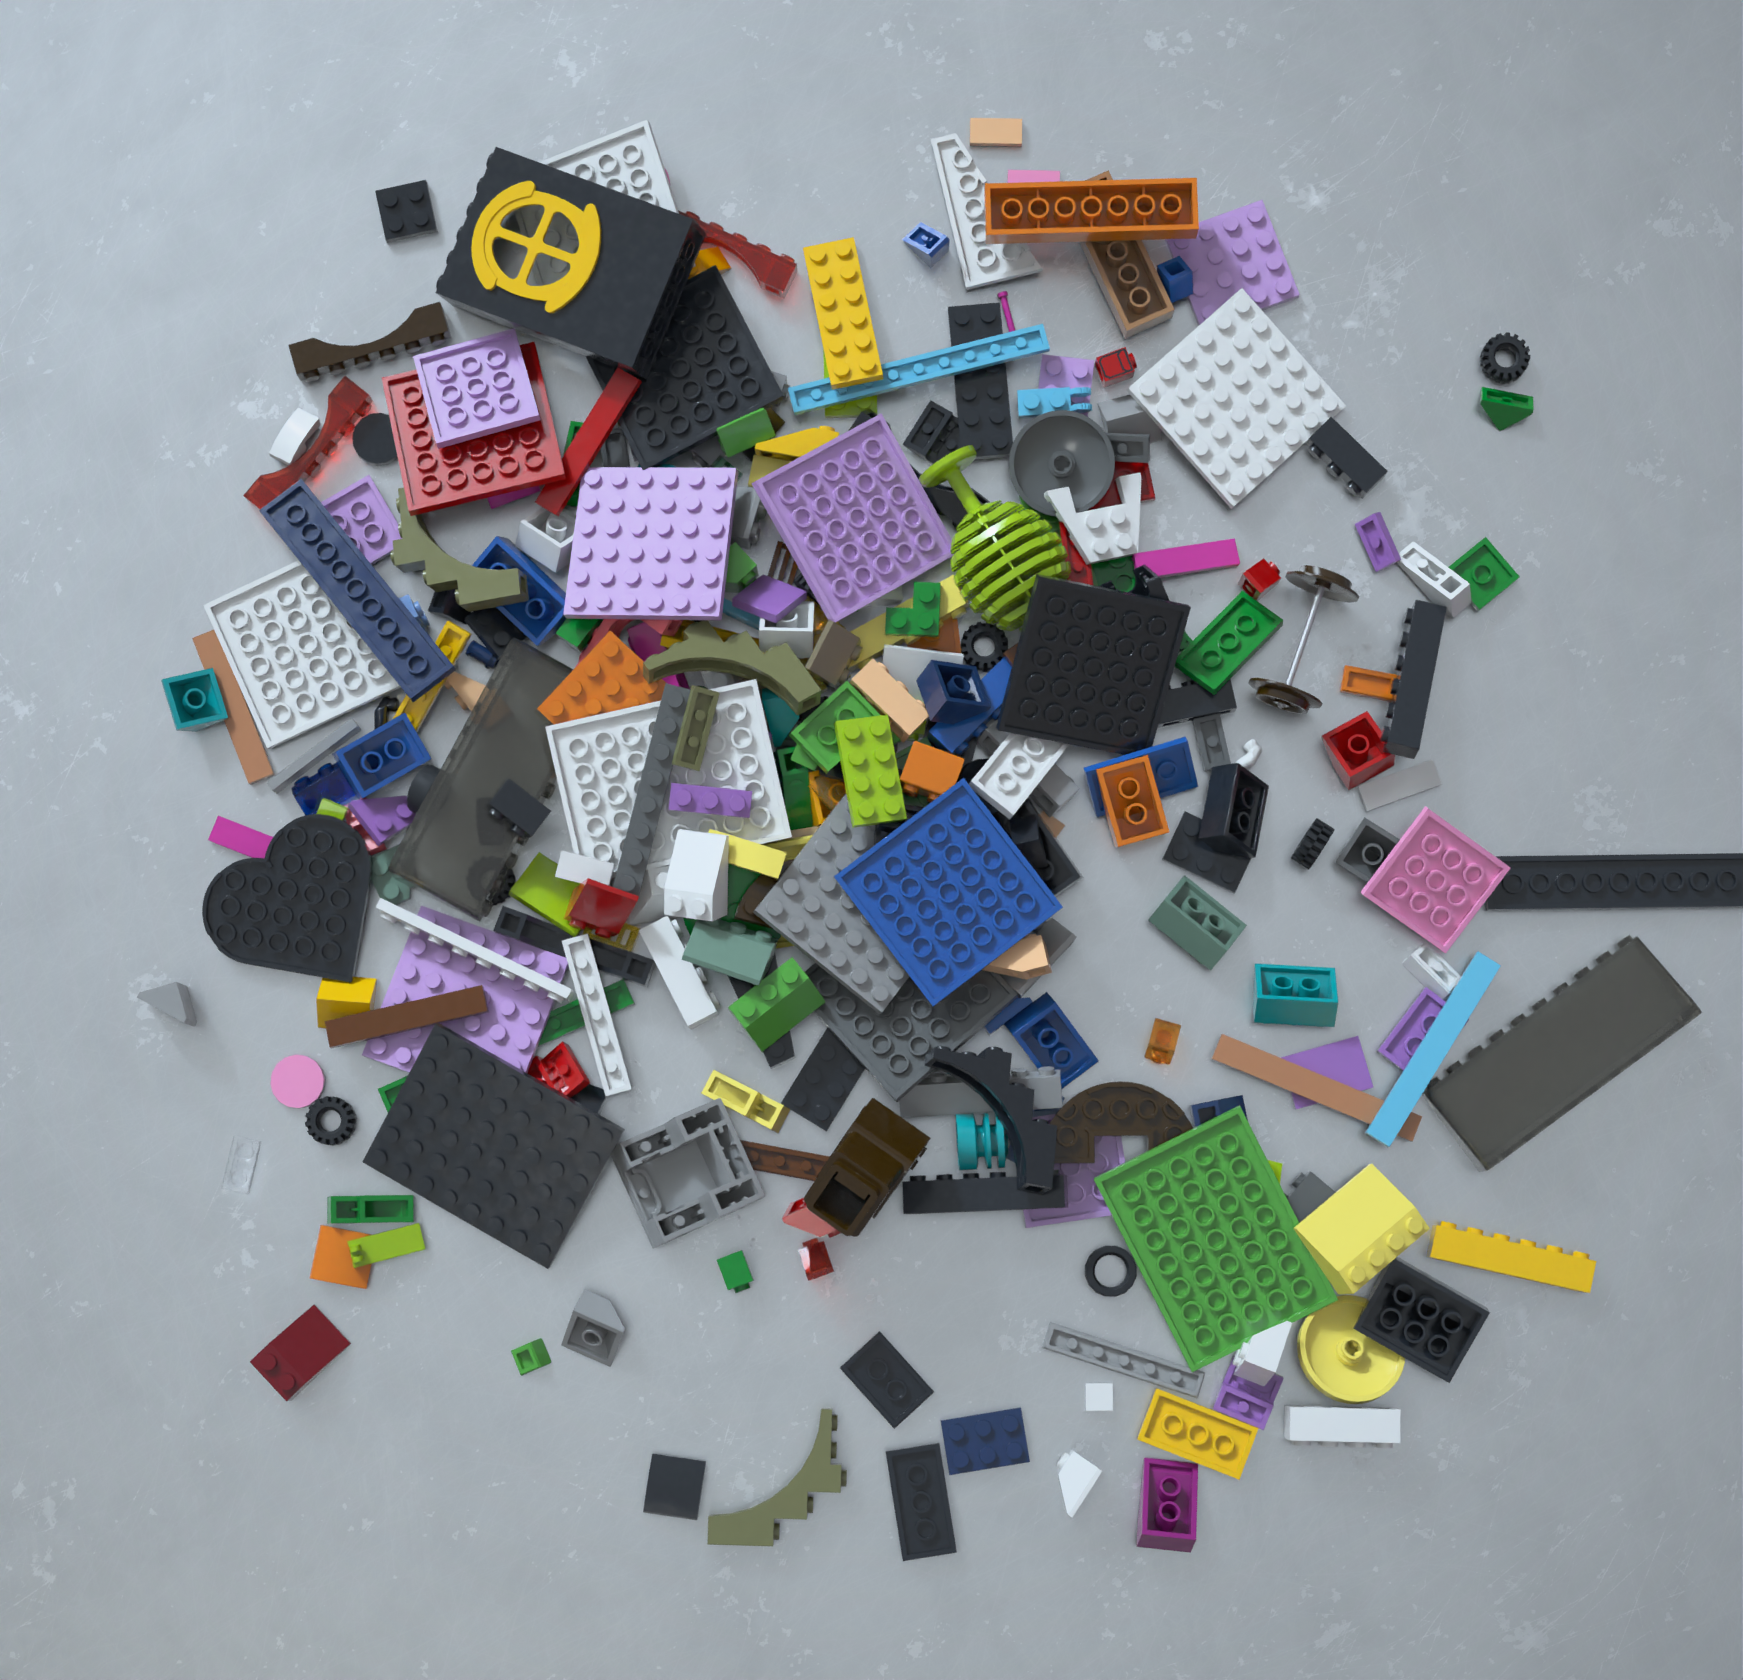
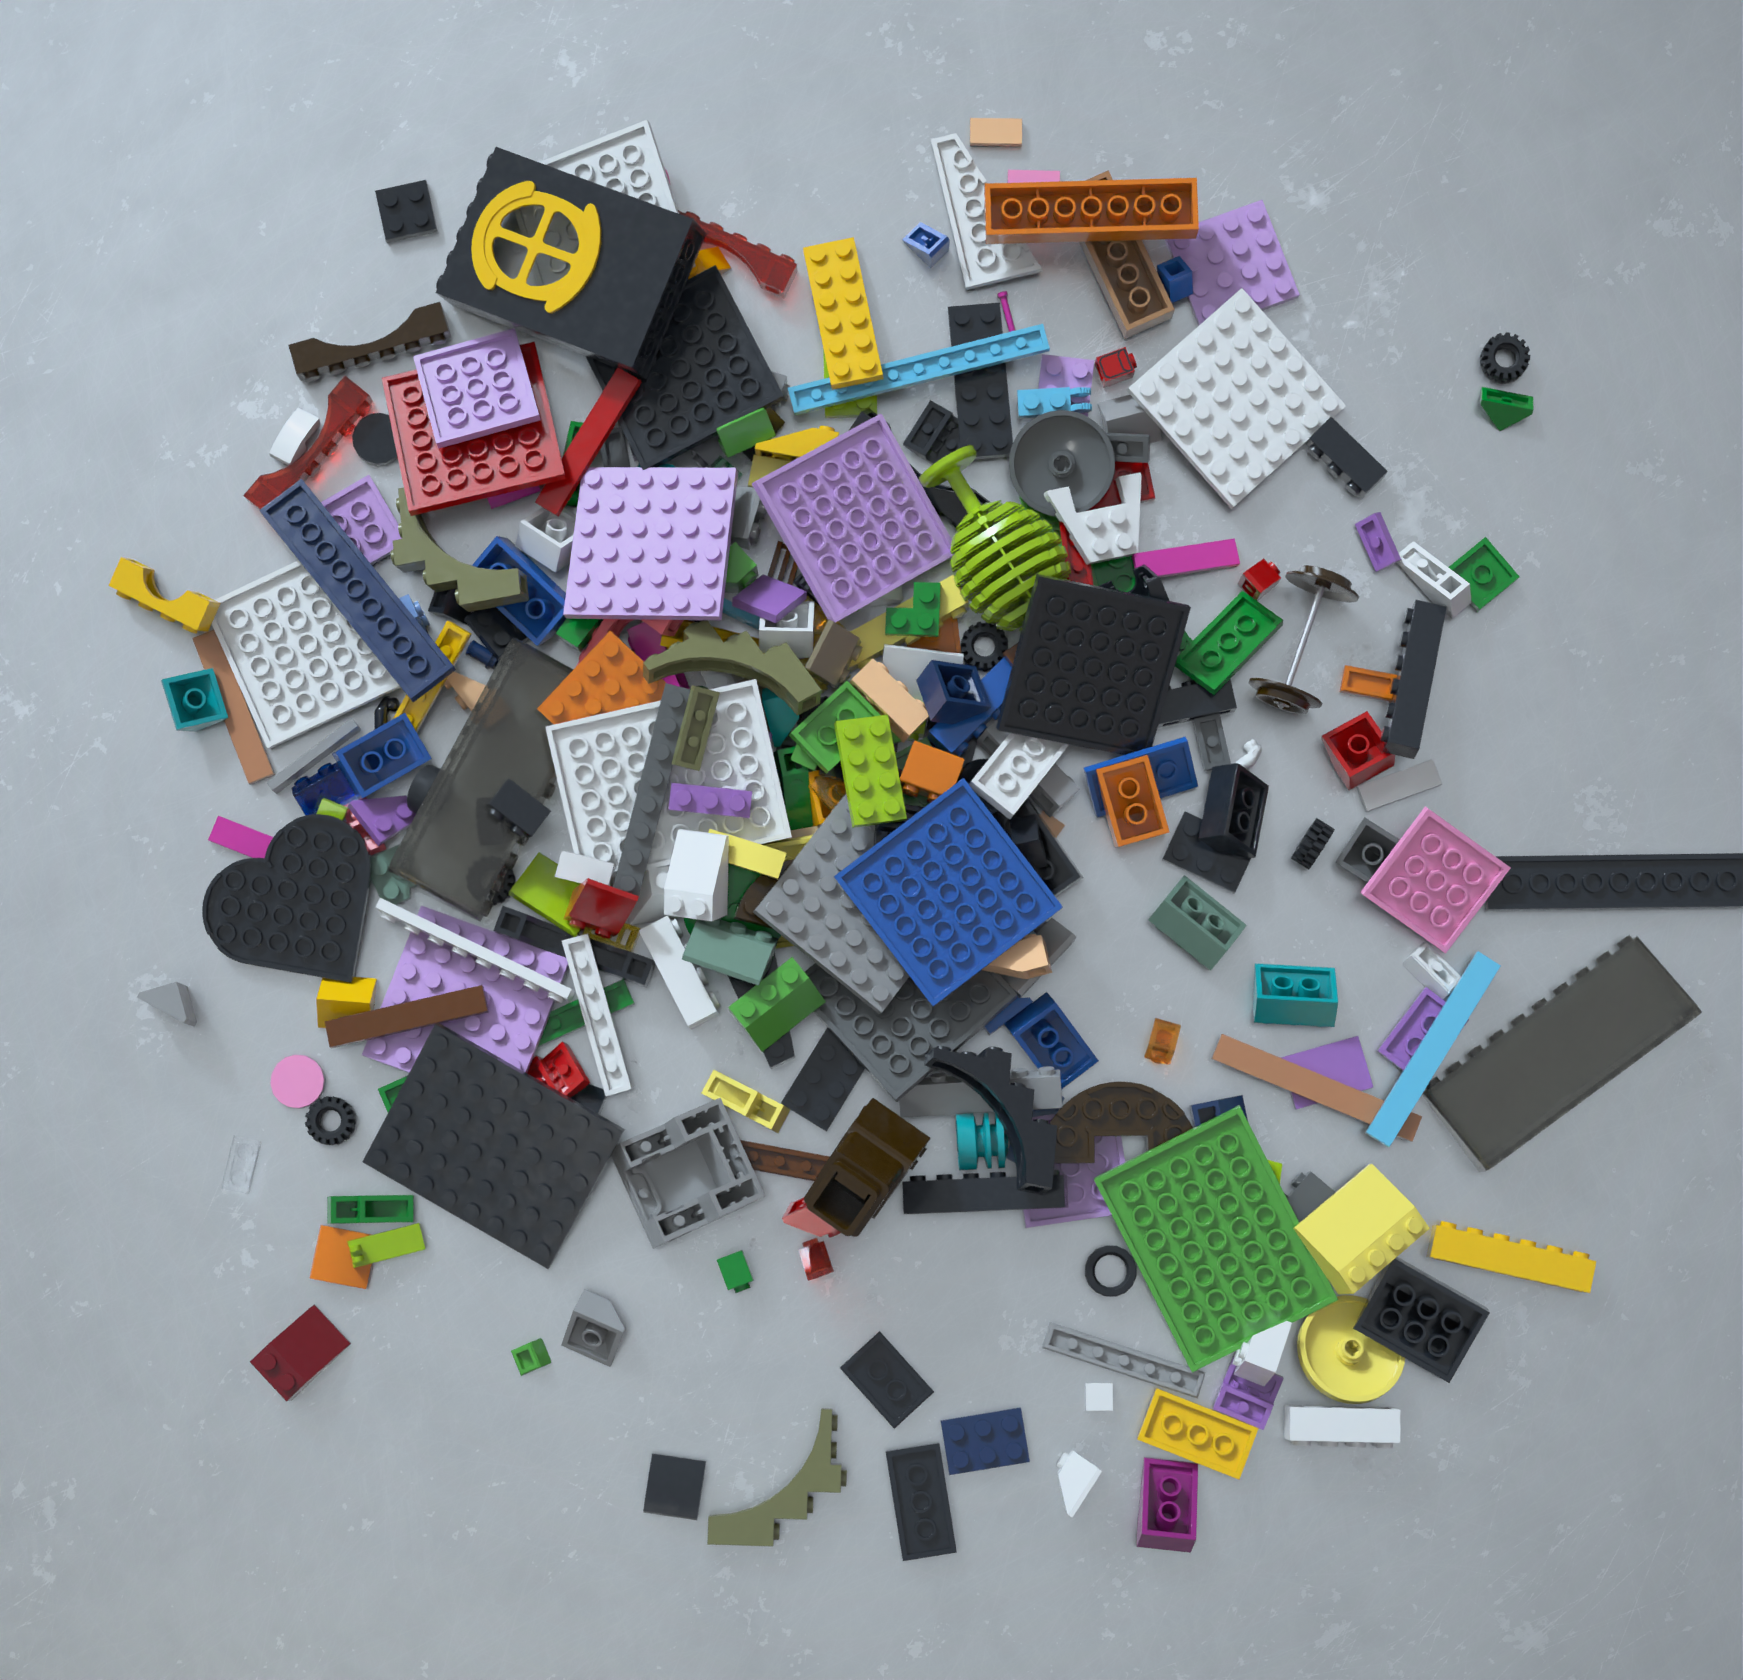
none -> yellow arch [108,557,221,634]

